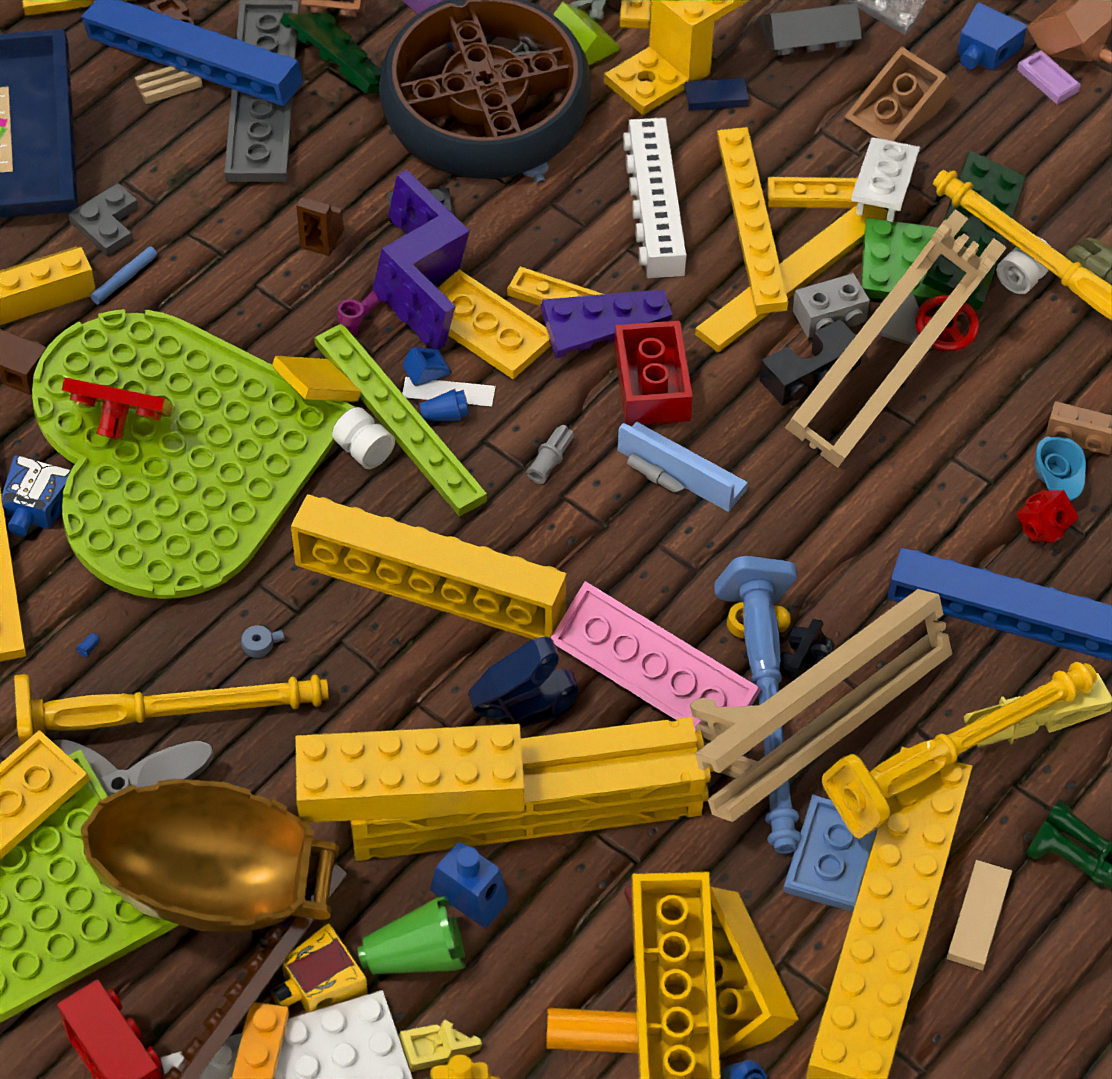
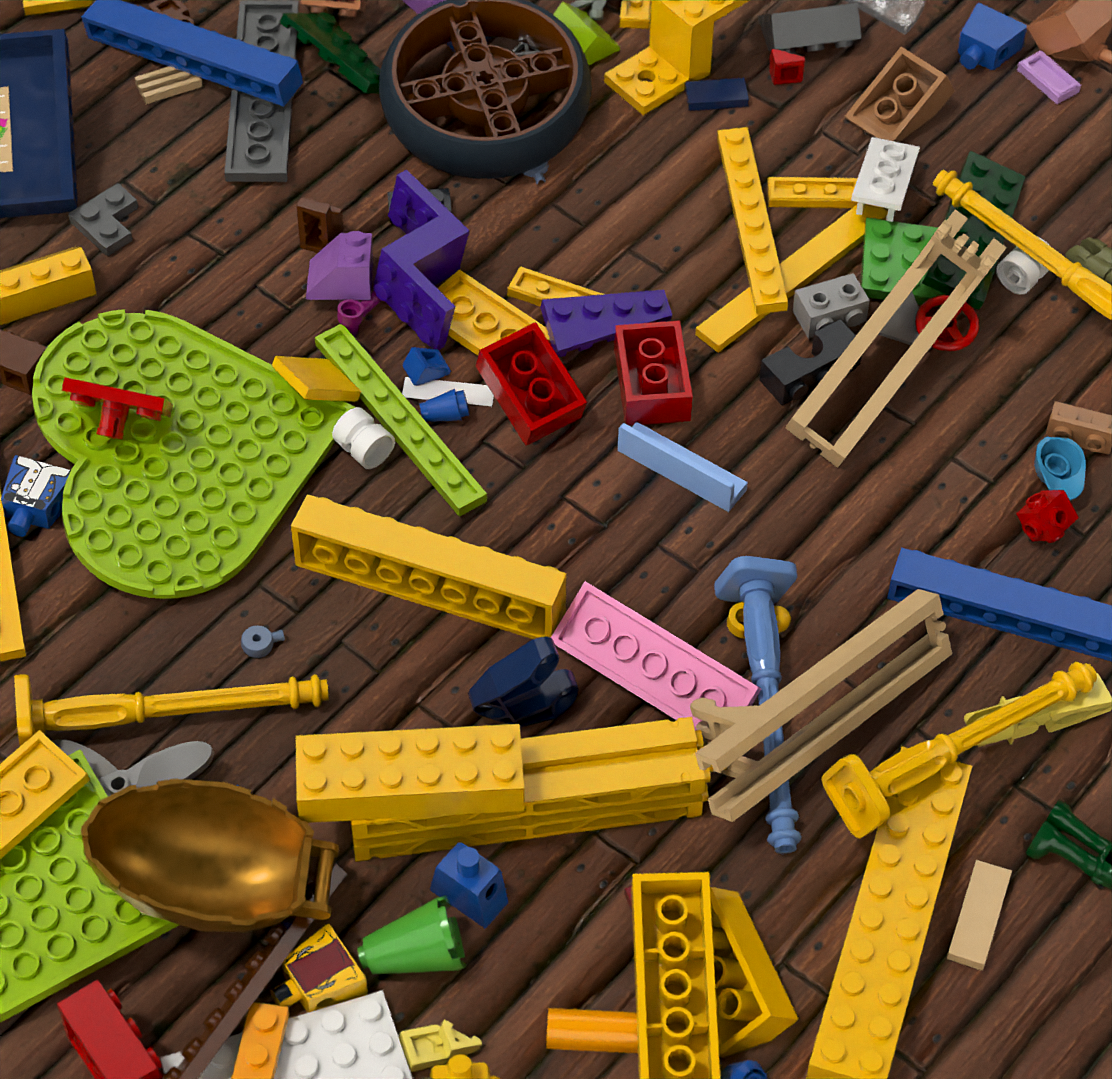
blue piece [76,633,100,657] -> none
medium blue piece [90,246,158,305] -> none
light grey axle [526,425,574,484] -> none
white brick [623,118,686,278] -> none
light grey piece [627,453,685,493] -> none
black hips [780,619,835,680] -> none
medium blue tile [783,795,878,912] -> none
none -> medium lavender slope [306,231,373,300]
none -> red brick [475,322,587,446]
none -> red slope [769,49,805,85]

